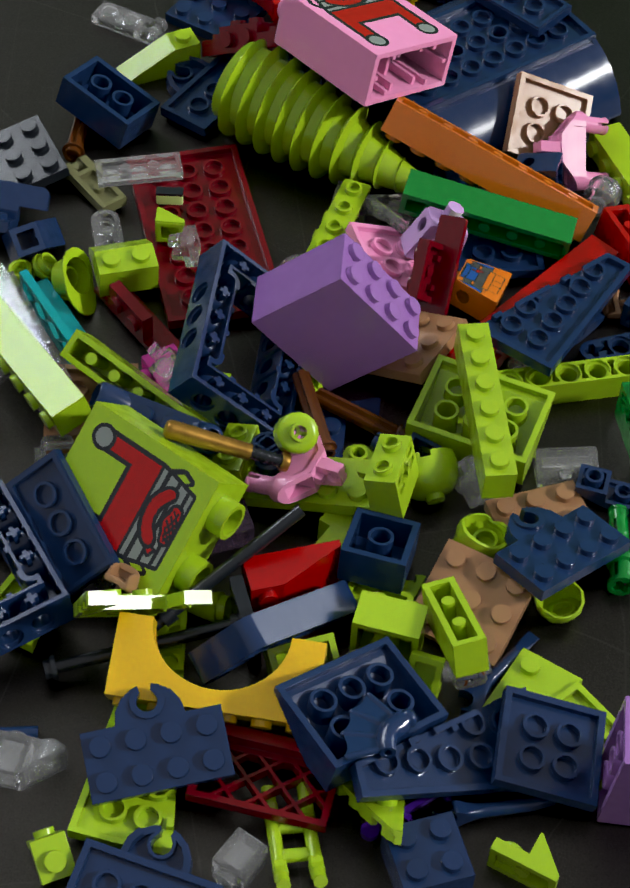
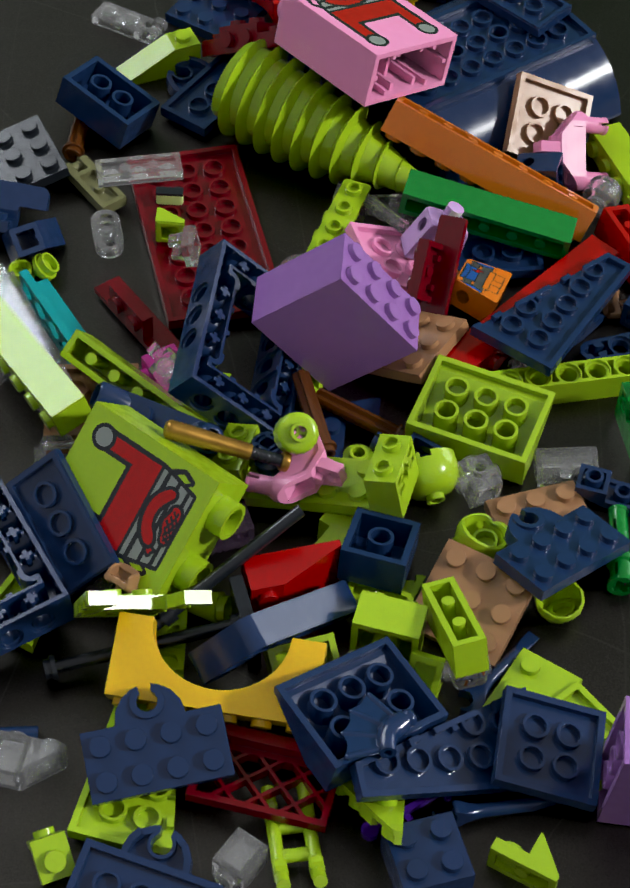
lime piece [51,247,97,316] -> none
lime slope [88,239,159,297] -> none
lime brick [454,323,518,499] -> none

